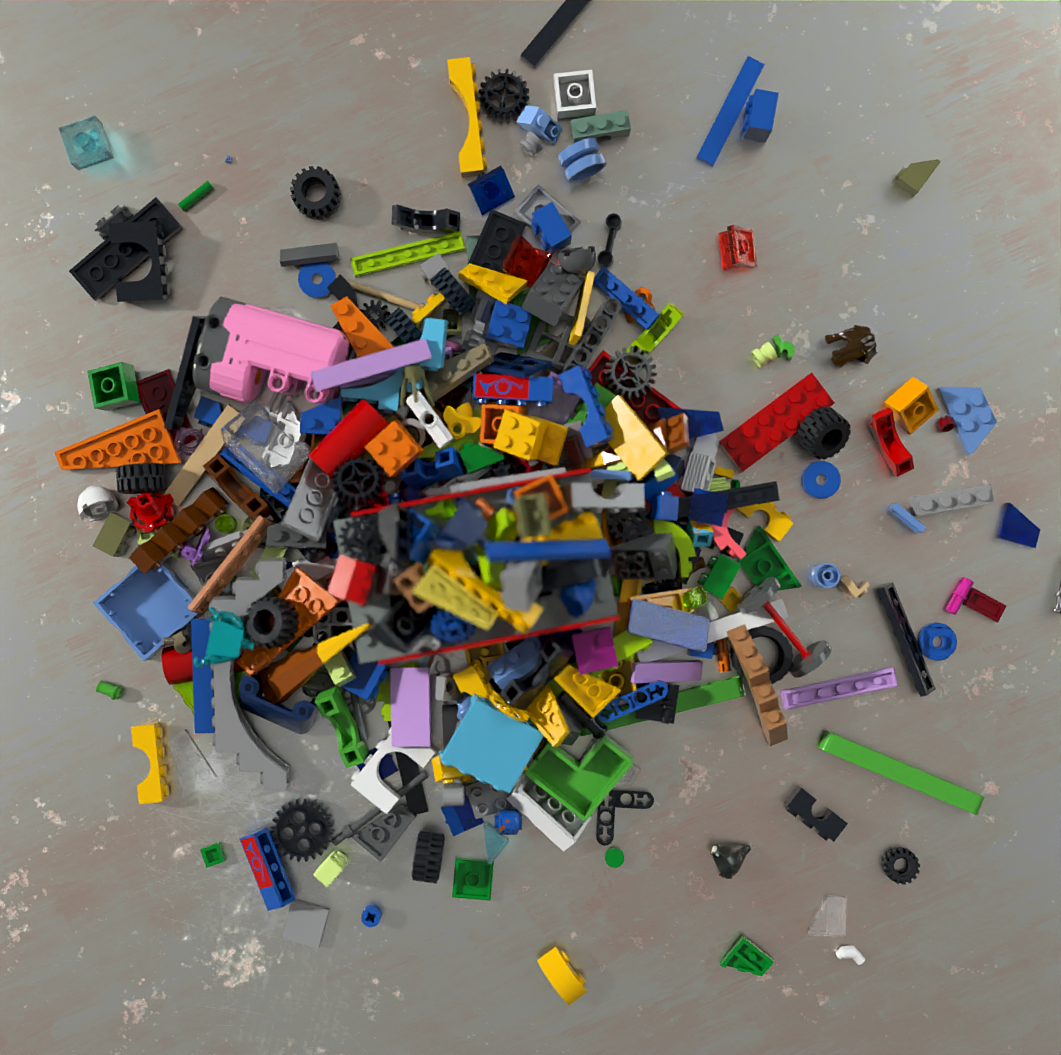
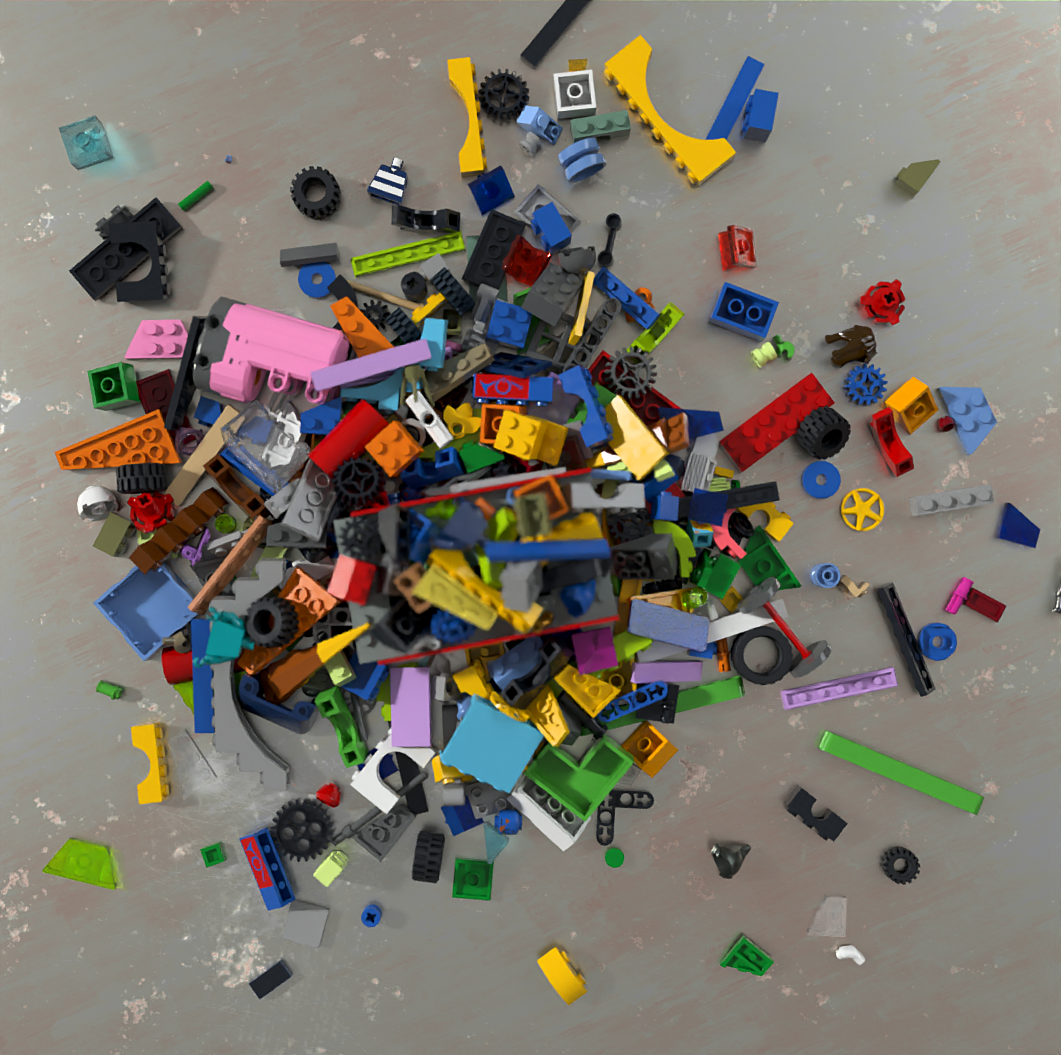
yellow wing [458,263,527,304] -> none
medium nougat arch [727,624,788,746] -> none
medium blue tile [888,503,927,533] -> none
none -> clear neon green wing [42,837,117,890]
none -> bright pink wing [125,320,188,360]
none -> black tile [249,960,292,999]
none -> light grey hinge [264,479,300,519]
none -> red cone [316,783,341,808]
none -> dark blue torso [367,158,408,206]
none -> black piece [401,271,428,302]
none -> pearl gold arm [532,611,554,633]
none -> clear yellow tile [568,59,587,72]
none -> yellow arch [604,34,736,186]
none -> light orange slope [621,721,678,778]
none -> green wing [690,548,712,588]
none -> blue brick [708,282,779,342]
none -> black gear [728,512,754,539]
none -> yellow wheel [841,488,884,531]
none -> blue gear [844,364,888,406]
none -> red piece [860,279,906,326]

